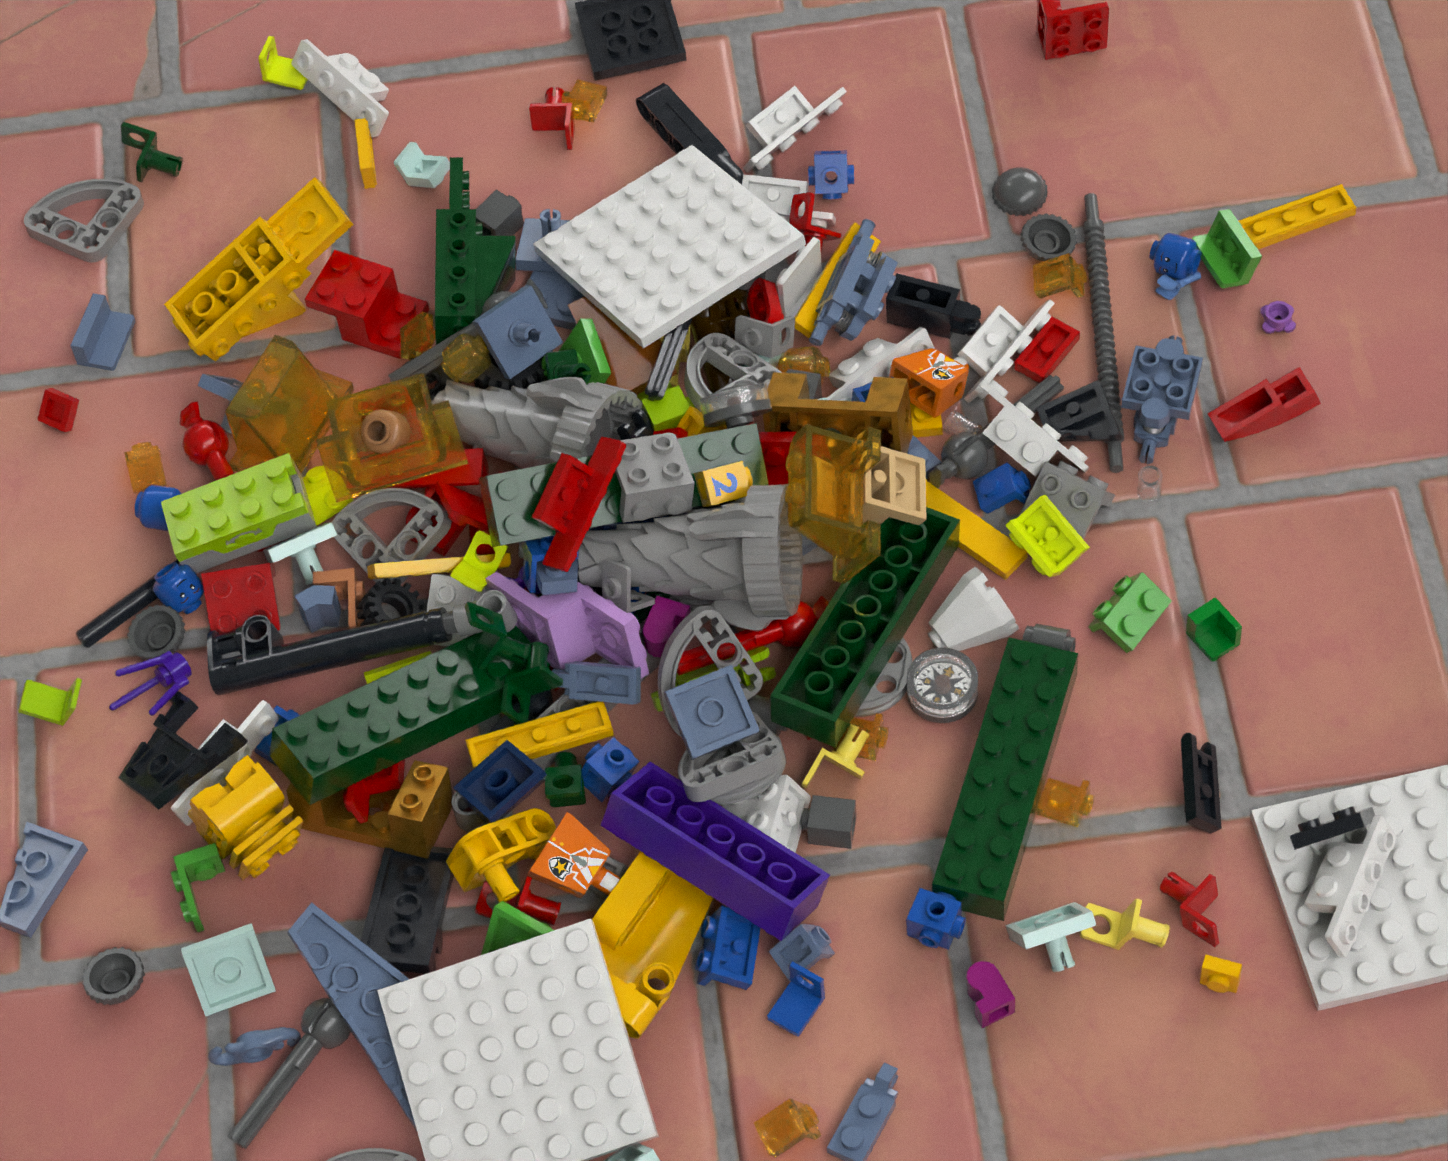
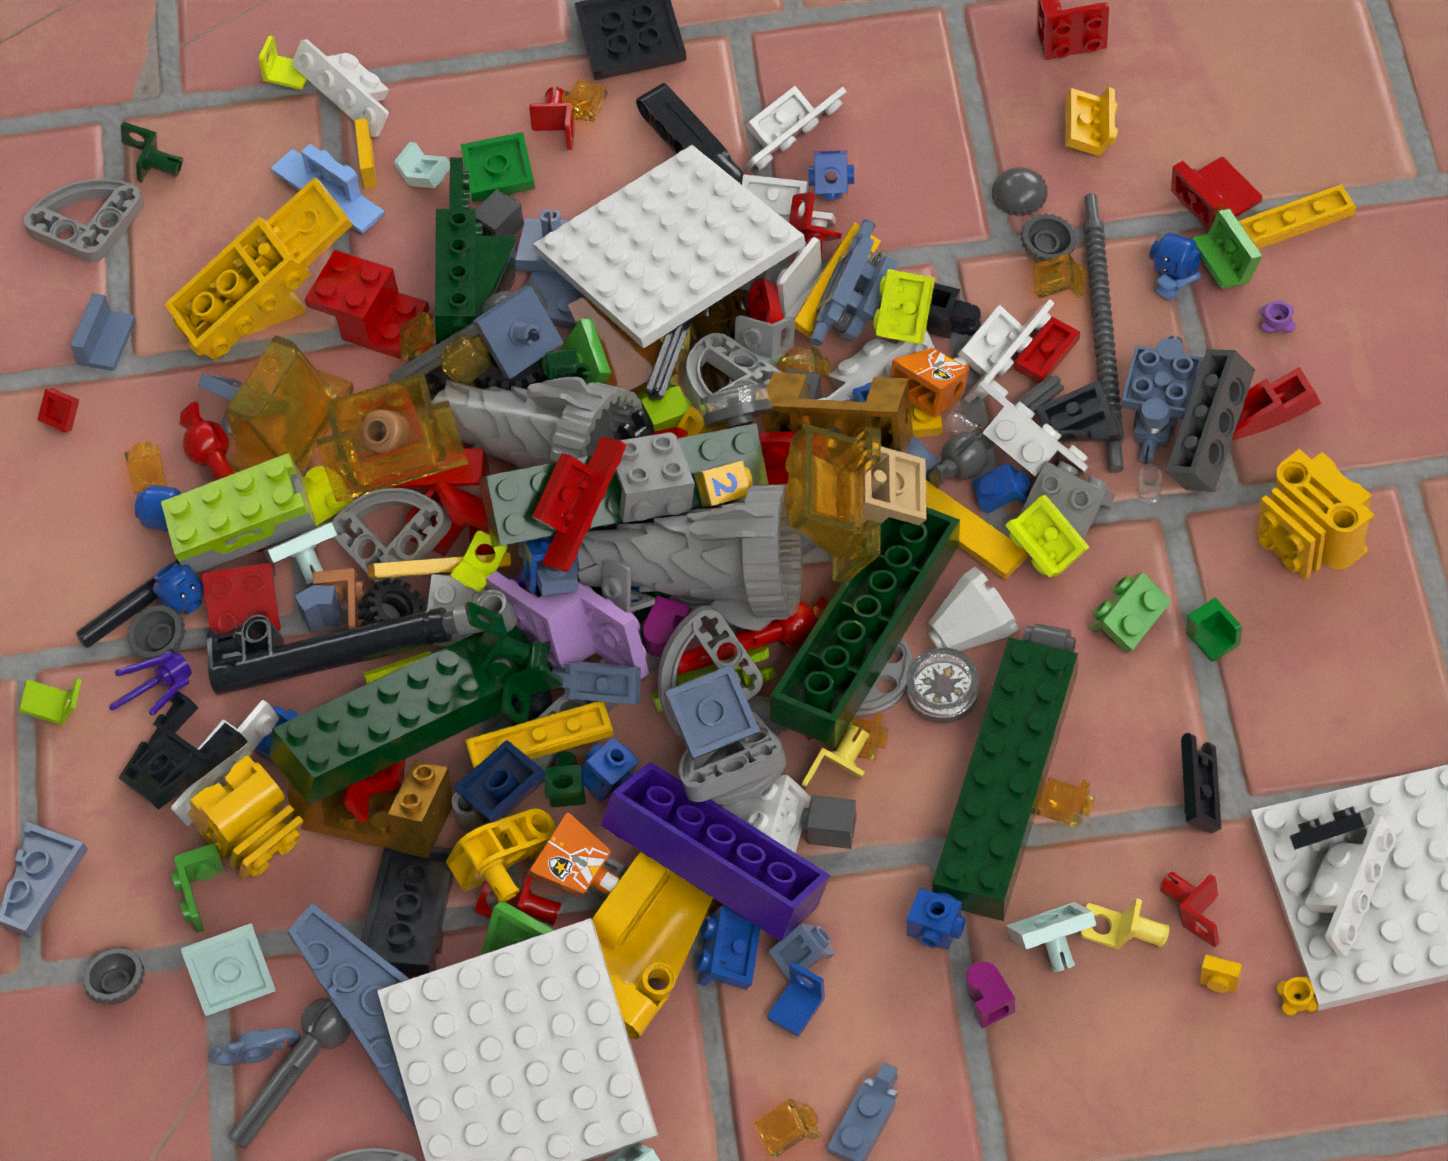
none -> light blue bracket [270,144,385,235]
none -> green plate [460,132,535,201]
none -> neon yellow bracket [873,269,935,344]
none -> yellow bracket [1065,87,1118,156]
none -> dark grey brick [1166,349,1255,492]
none -> red bracket [1171,157,1263,230]
none -> yellow piece [1256,449,1375,580]
none -> yellow plate [1276,977,1318,1016]

